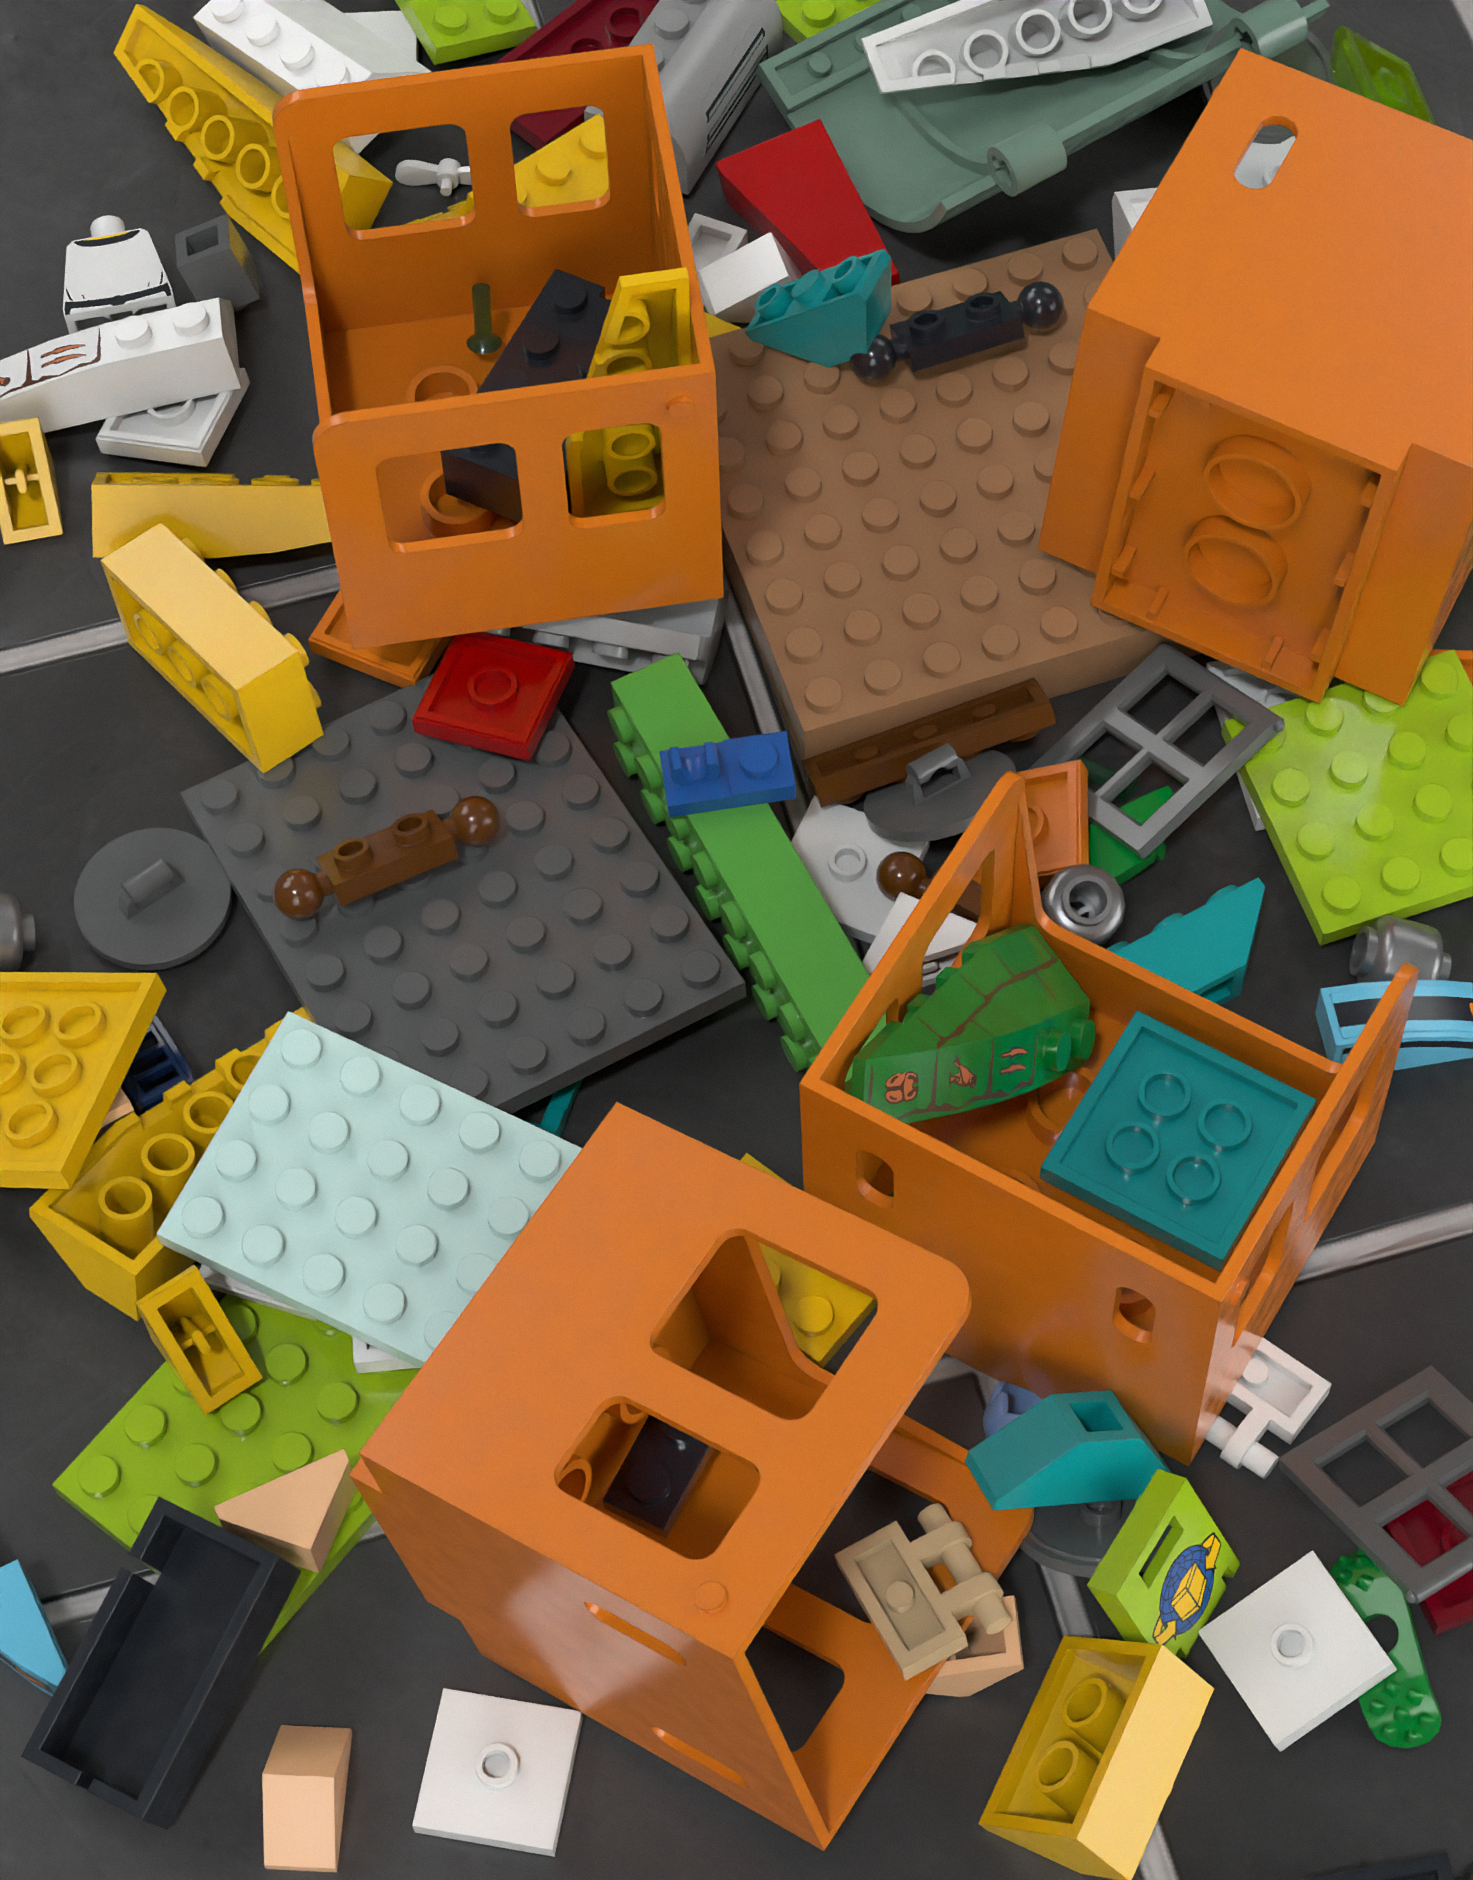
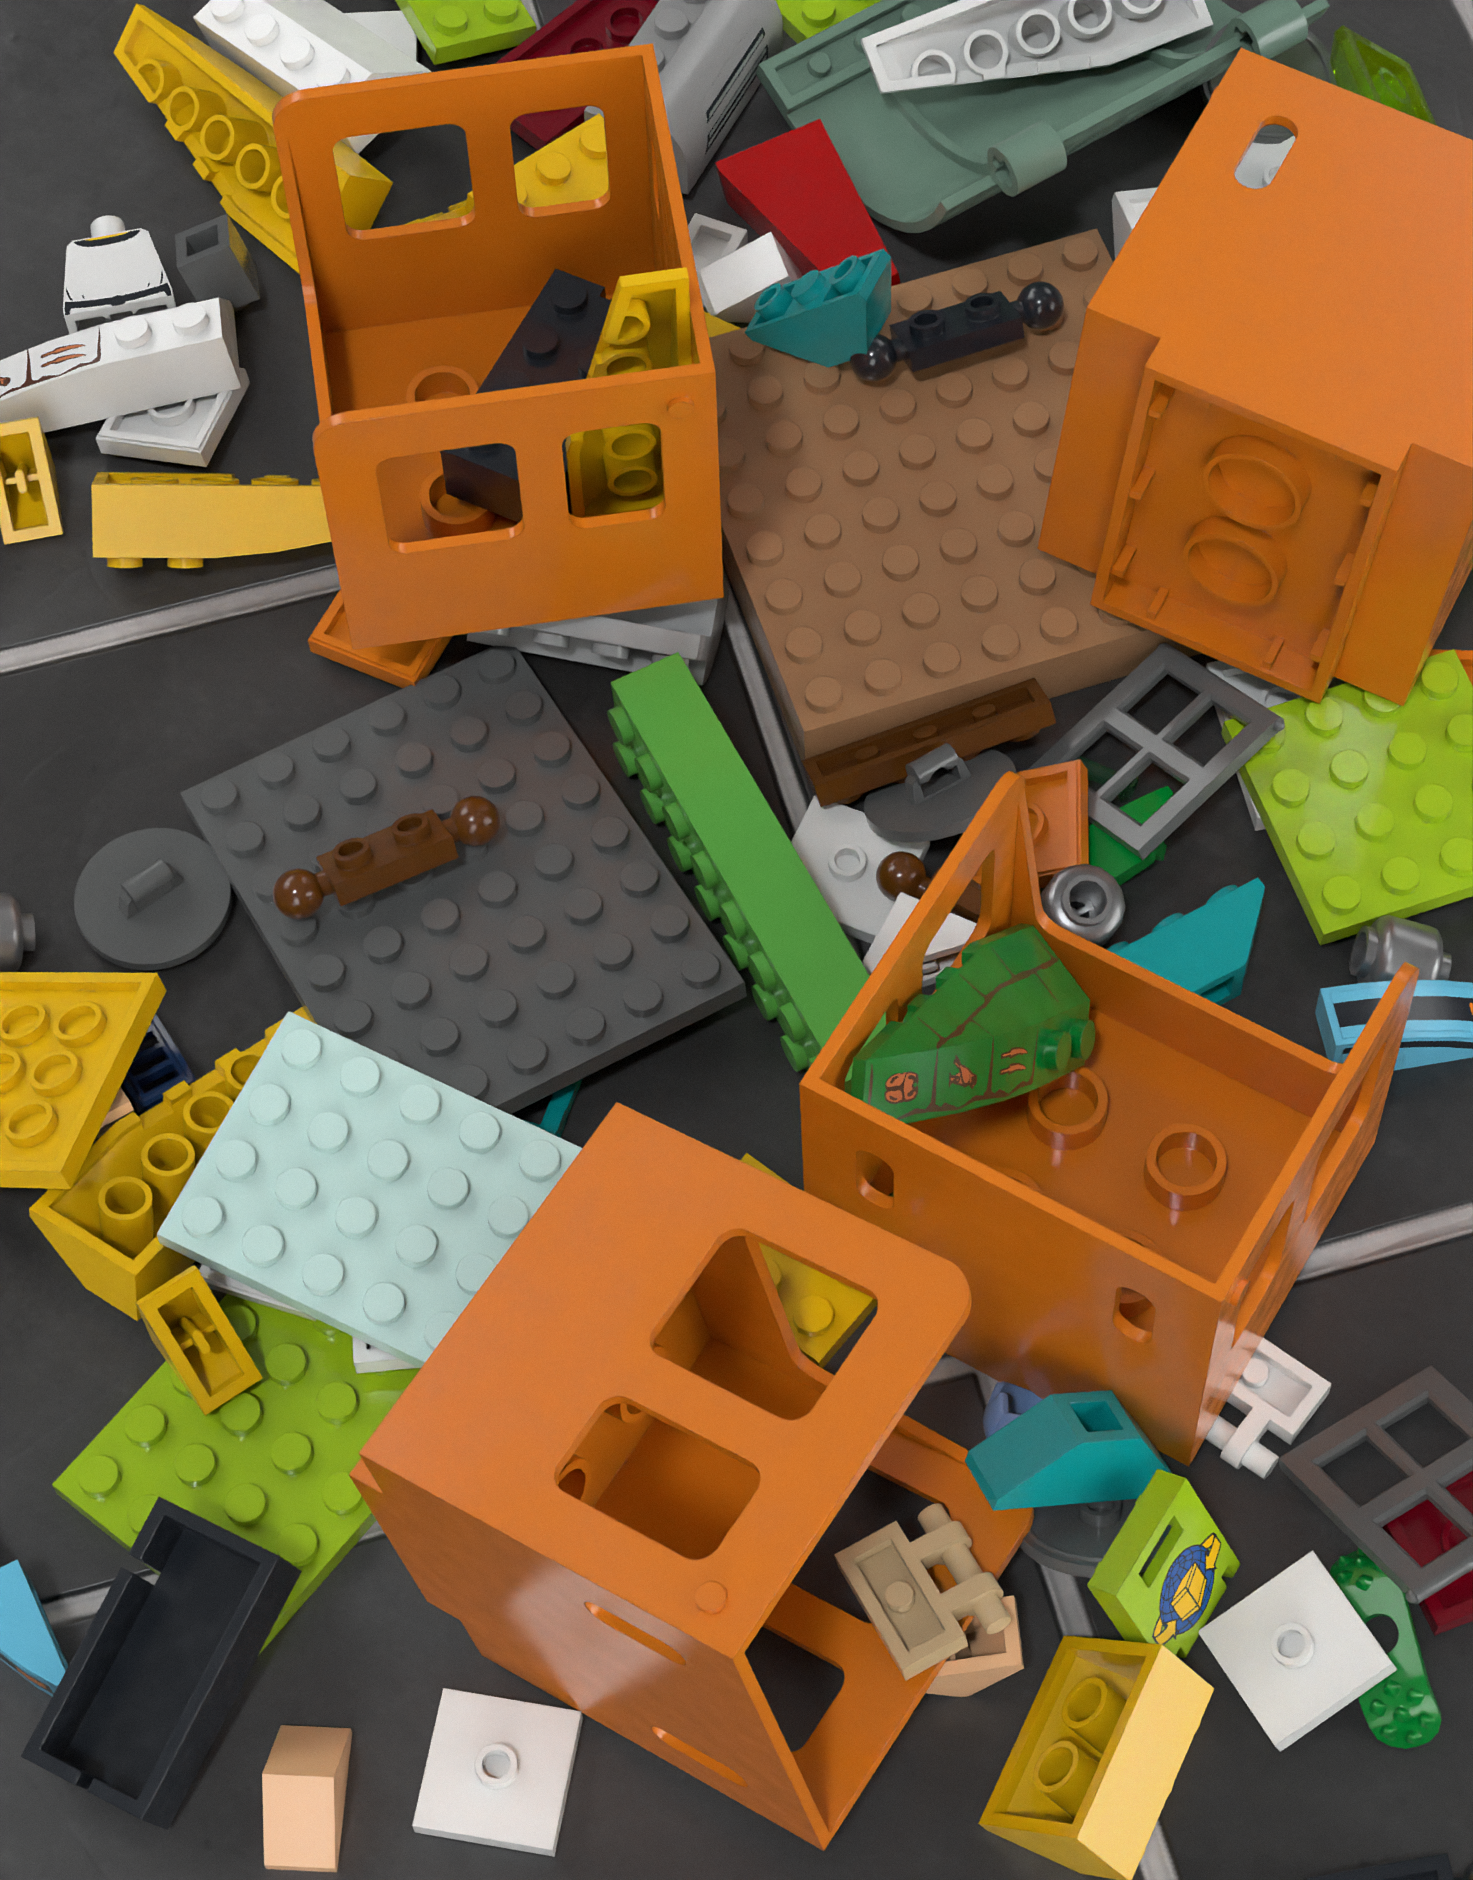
yellow brick [100,523,324,774] -> none
light nougat slope [214,1449,356,1574] -> none
white piece [395,158,472,196] -> none
red plate [412,632,575,761] -> none
piece [466,283,502,354] -> none
black plate [602,1414,715,1539] -> none
blue plate [659,731,797,817] -> none
teal plate [1040,1010,1317,1272] -> none

